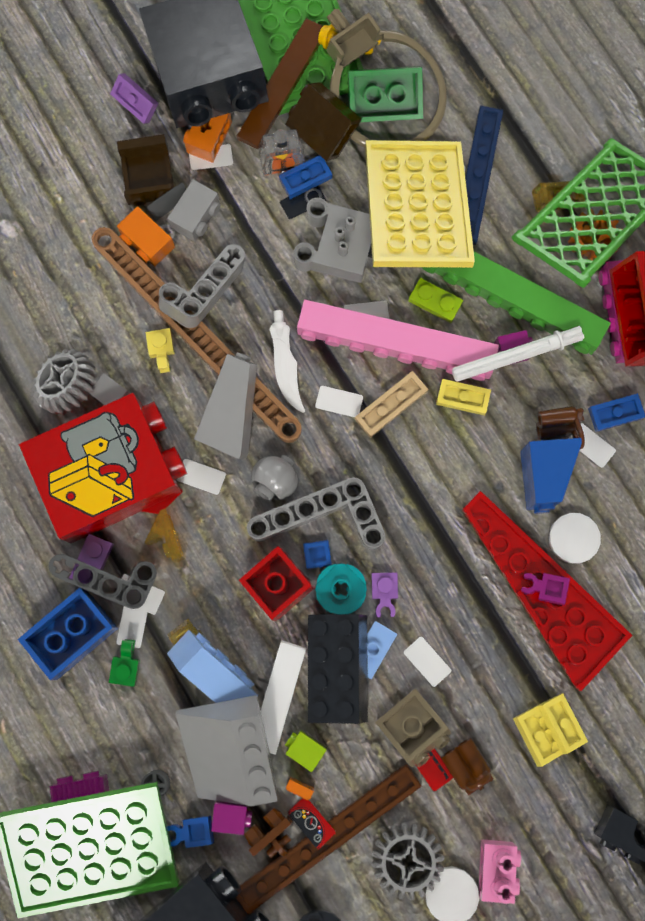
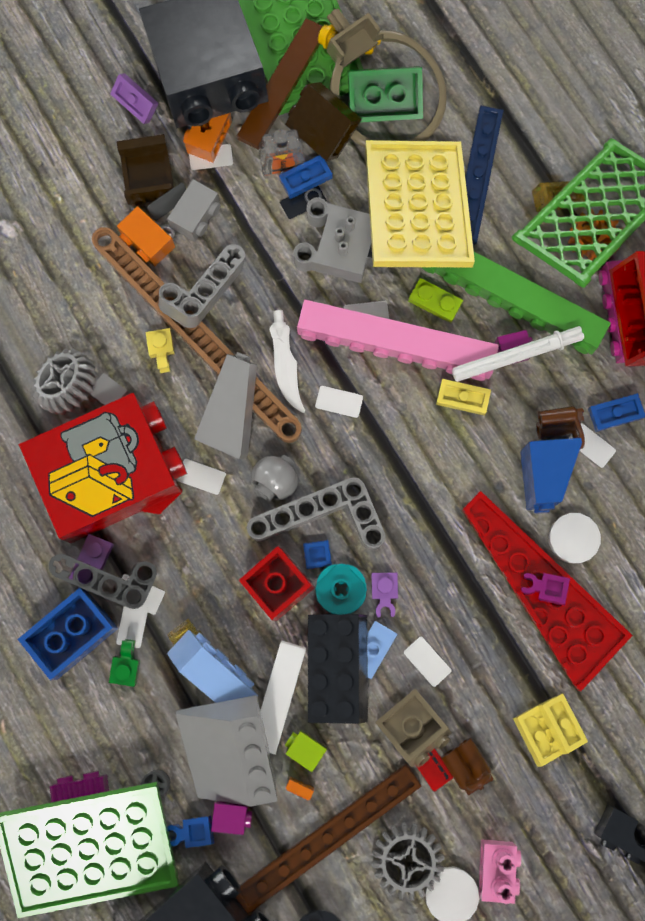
clear yellow slope [145,508,185,562] -> none
reddish brown hips [244,808,293,858] -> none
sticker [288,798,336,849] -> none
tan plate [355,371,428,438] -> none

